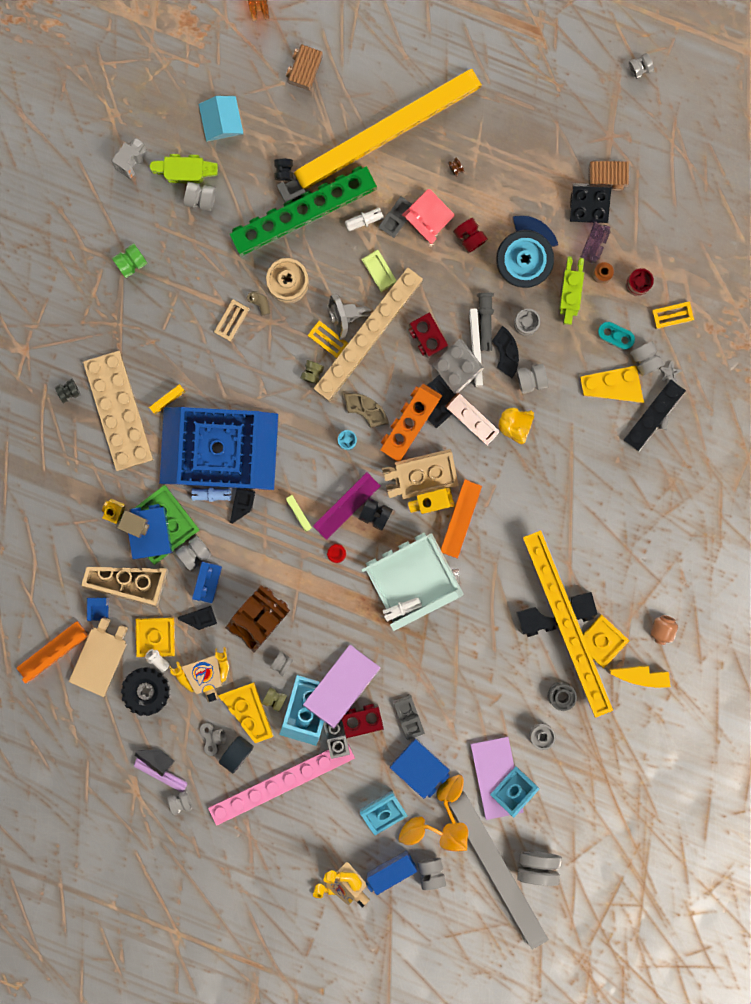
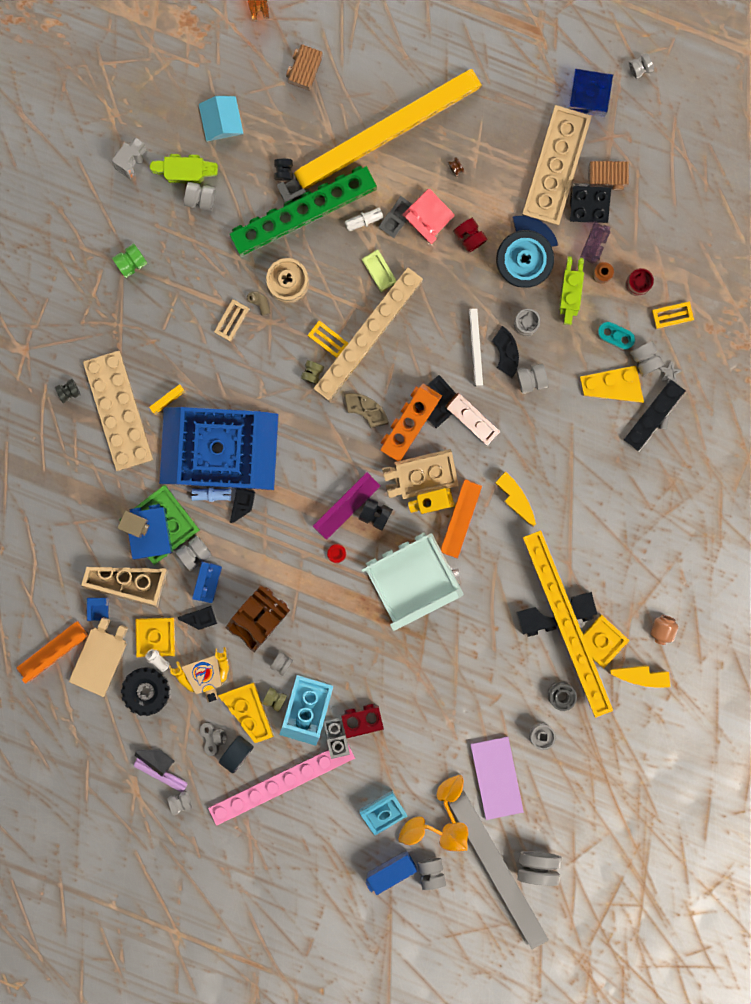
yellow plate [102,499,126,524] -> none
yellowish green tile [286,495,312,532] -> none
lavender tile [303,645,381,729] -> none
torso [313,862,370,908] -> none
light grey piece [328,294,371,340] -> none
medium azure wheel [338,430,357,450] -> none
white axle [383,598,422,622] -> none
blue brick [390,738,450,799] -> none
dark grey slope [393,695,425,740] -> none
dark red brick [408,312,448,358] -> none
light grey plate [432,339,484,394] -> none
dark grey pin [477,293,494,351] -> none
medium azure slope [490,766,540,818] -> none
yellow hair [498,408,534,445] -> none
none -> yellow slope [494,471,536,527]
none -> tan plate [522,105,592,226]
none -> clear blue brick [568,69,613,117]

